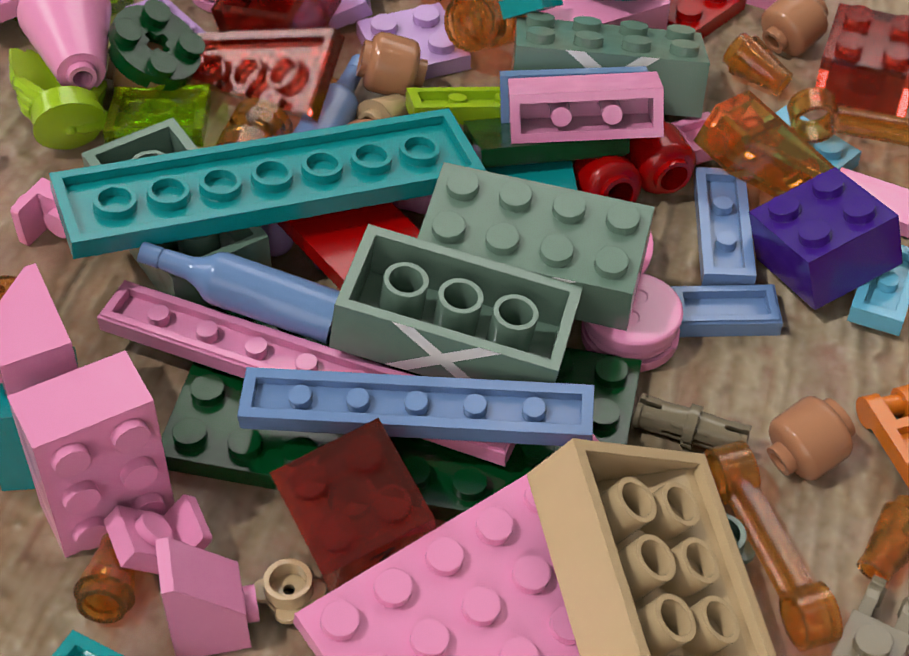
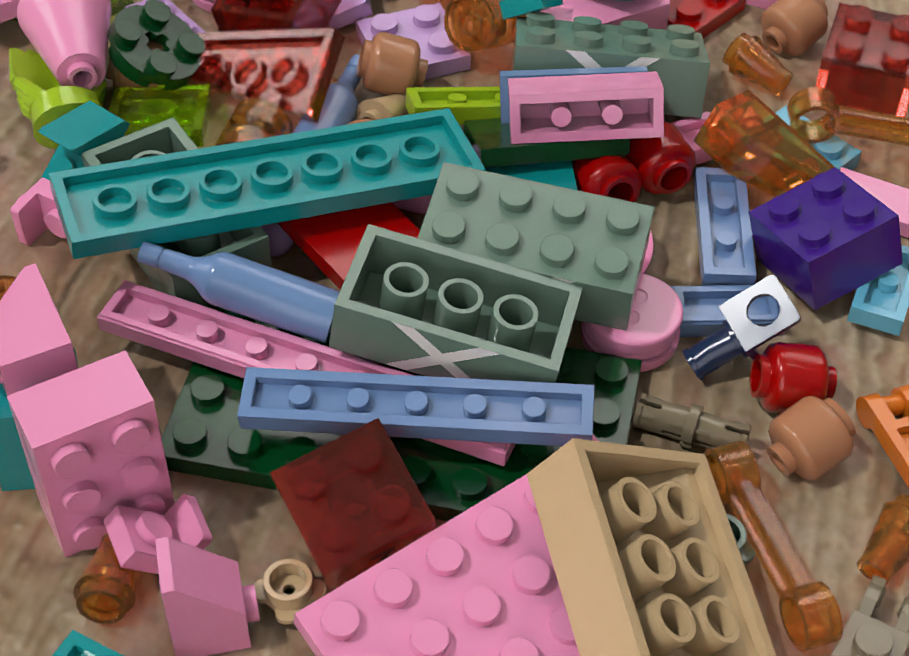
none -> teal slope [38,101,130,180]
none -> bracket [682,275,801,380]
none -> red head [749,342,837,414]

